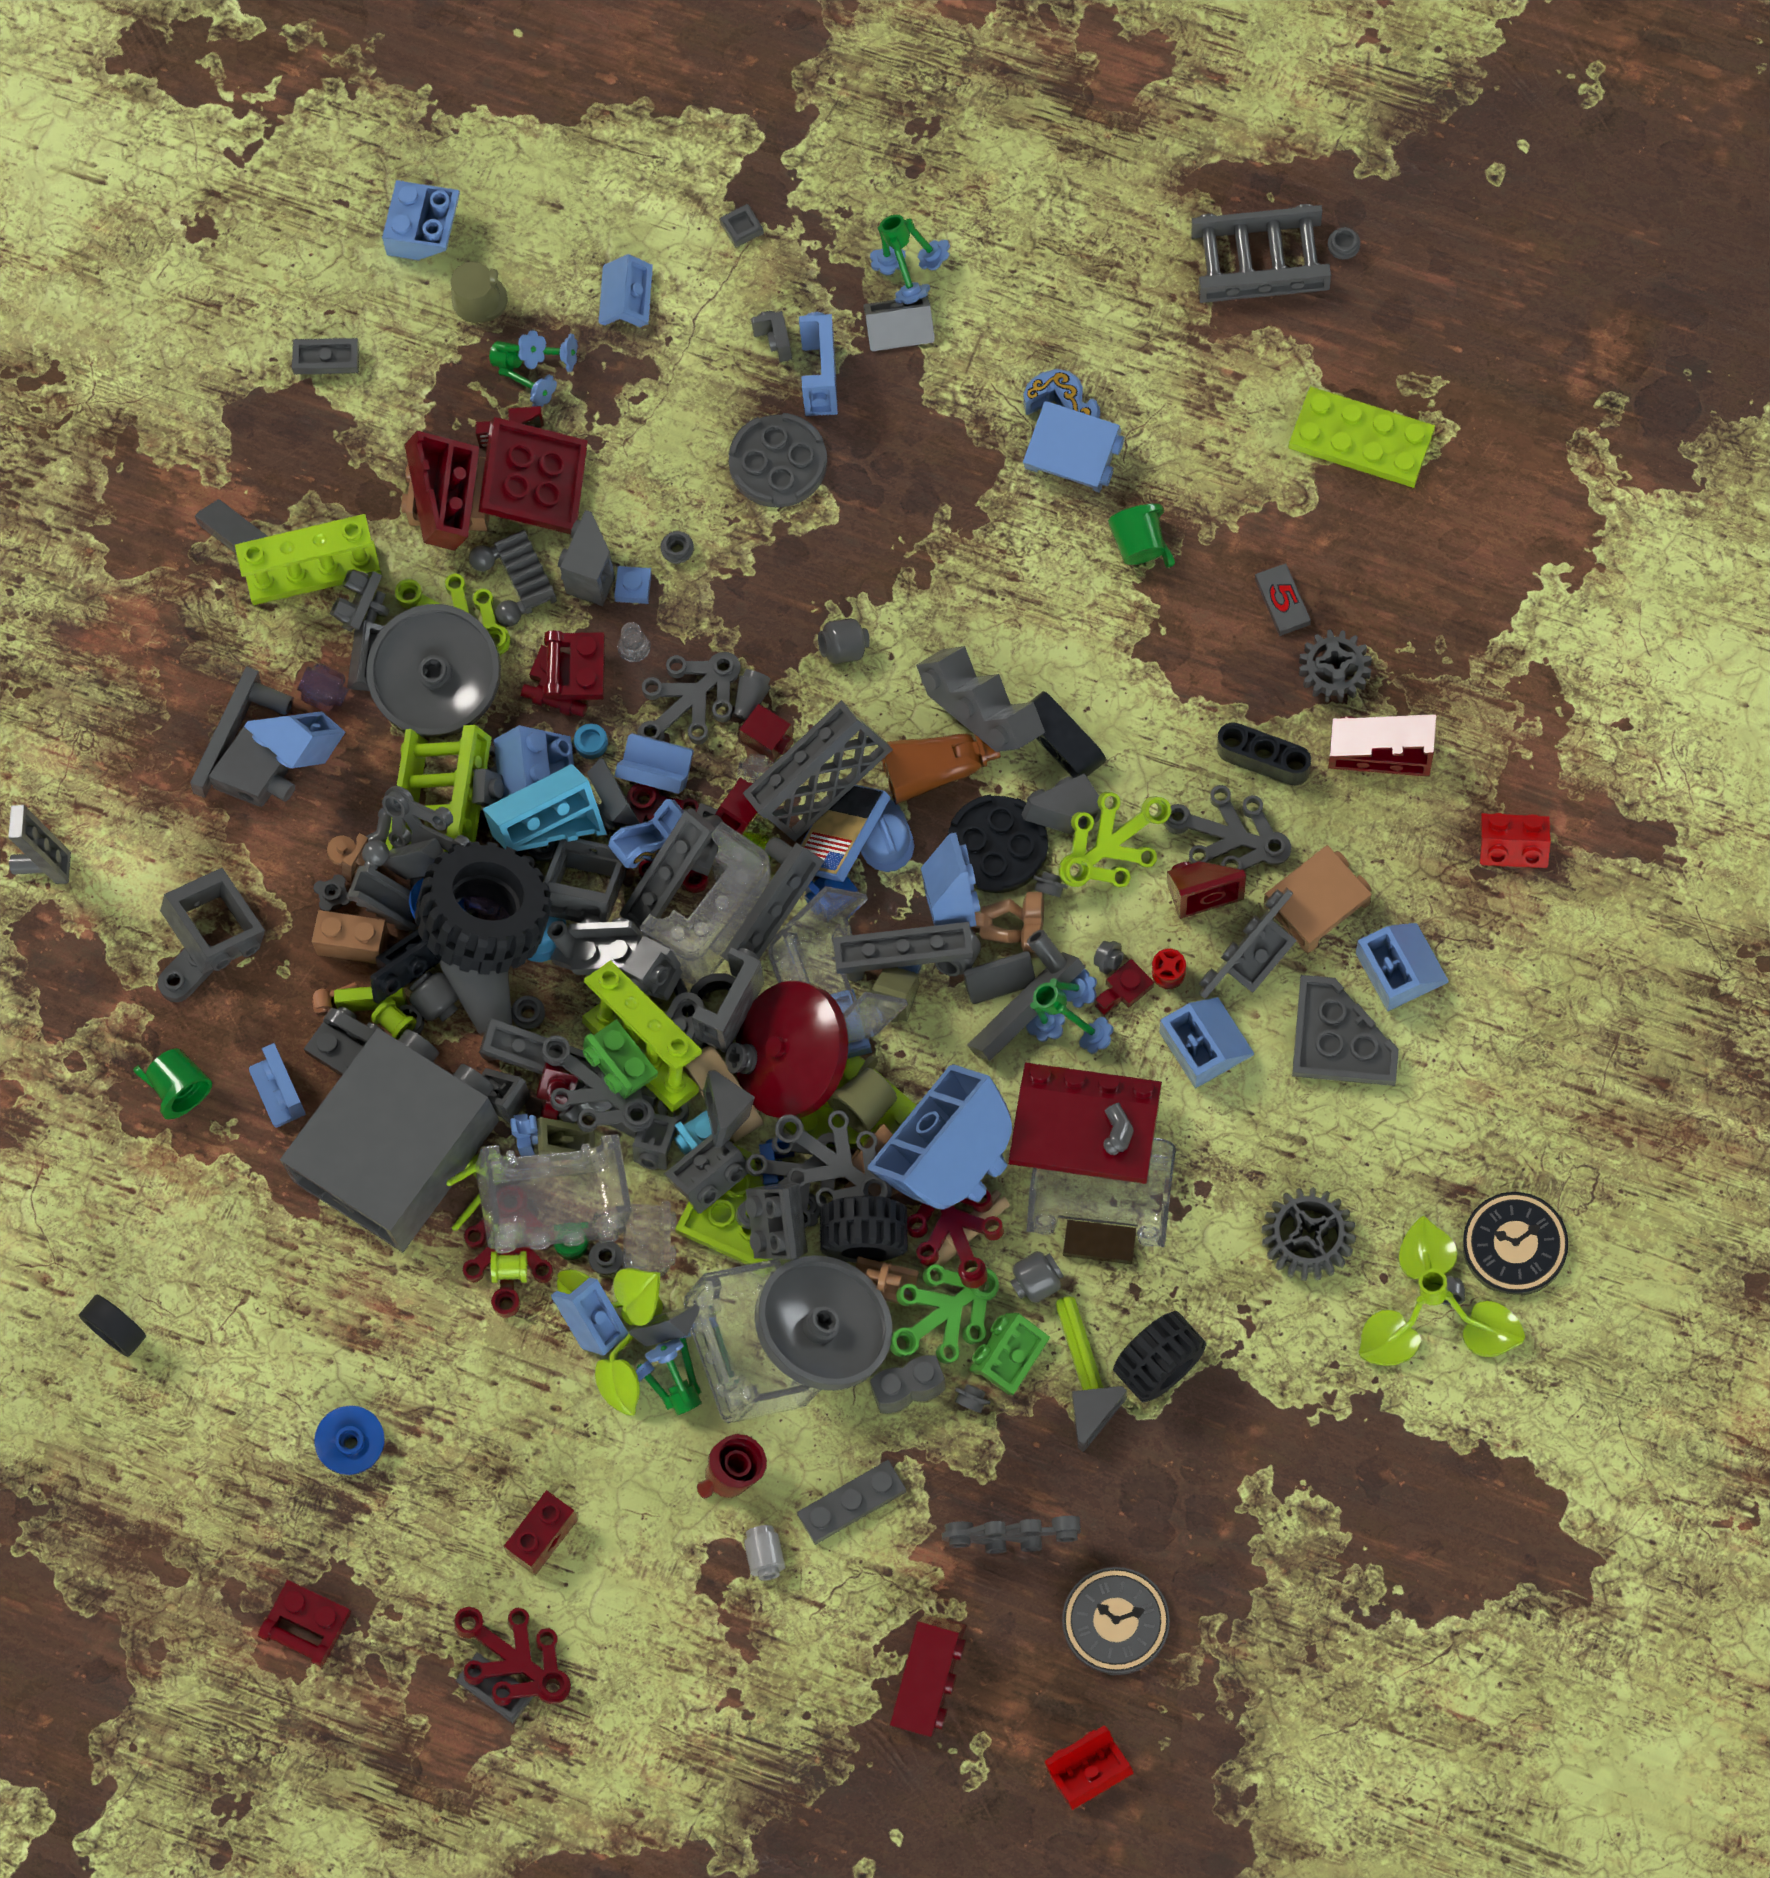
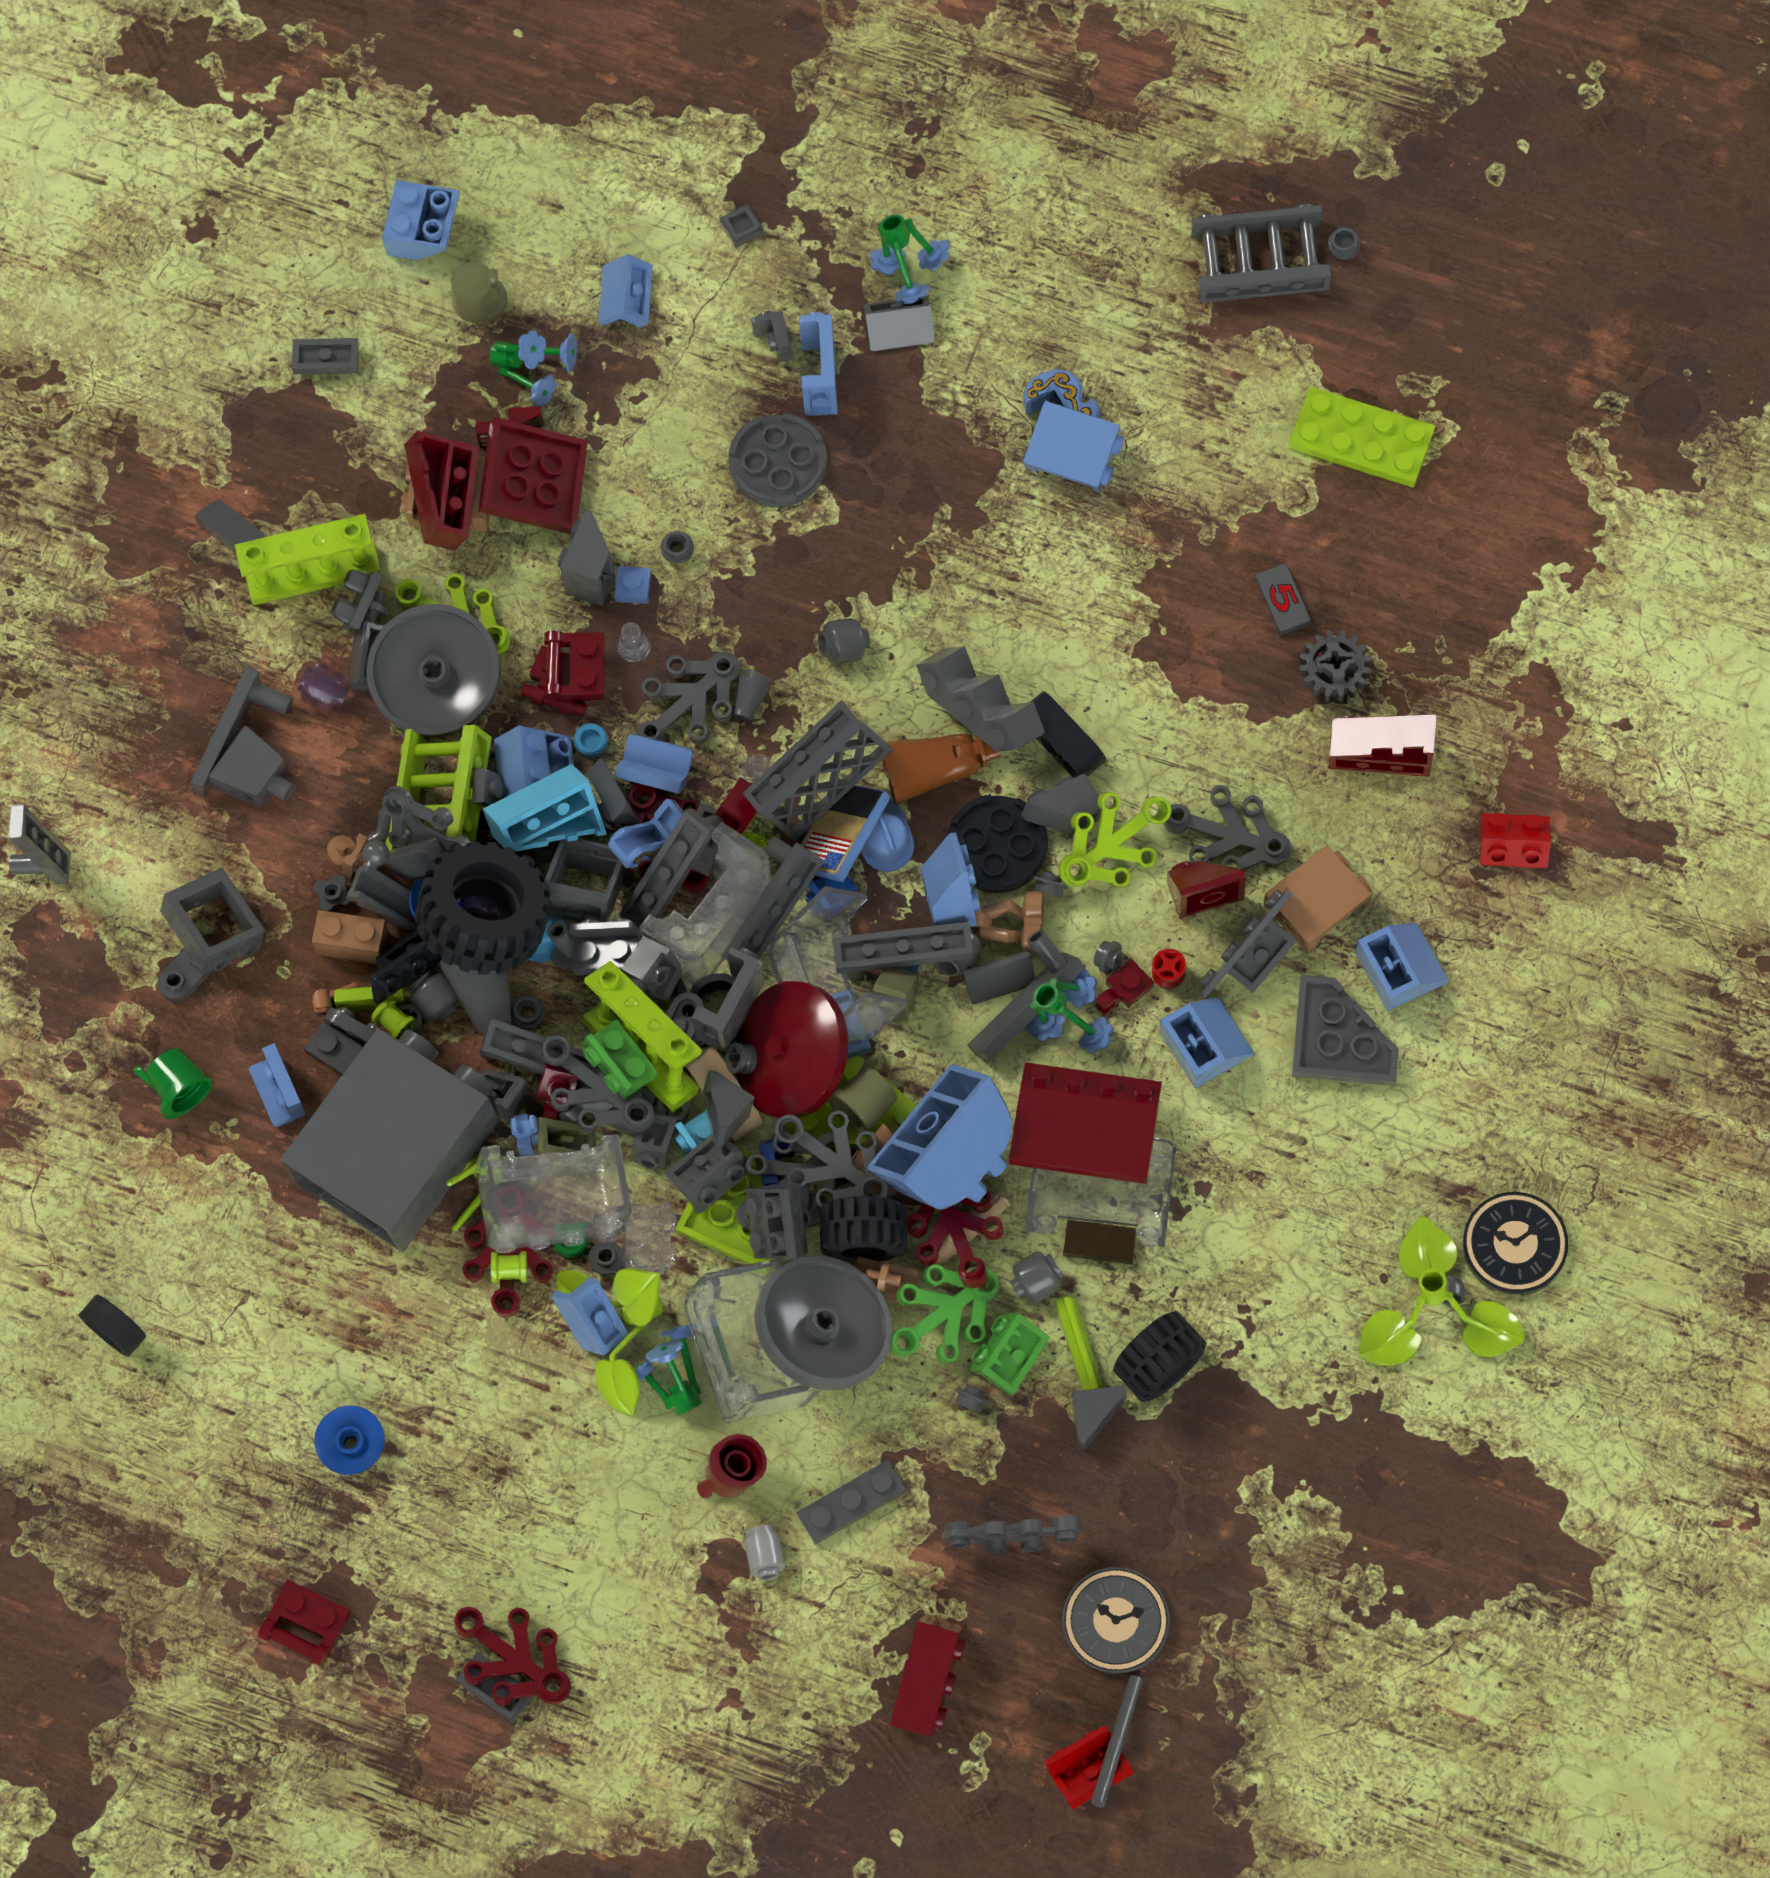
medium blue slope [244,711,345,768] -> none
dark grey gear [469,530,557,627] -> none
dark red brick [503,1490,578,1576] -> none
dark grey slope [629,1304,700,1347] -> none
dark red brick [739,704,794,763] -> none
dark grey brick [870,1355,946,1414] -> none
dark grey arm [1103,1103,1133,1155] -> none
green hat [1108,503,1175,568] -> none
black beam [1217,722,1311,786] -> none
dark grey gear [1261,1187,1356,1282] -> none
none -> dark grey bar [1091,1675,1143,1807]

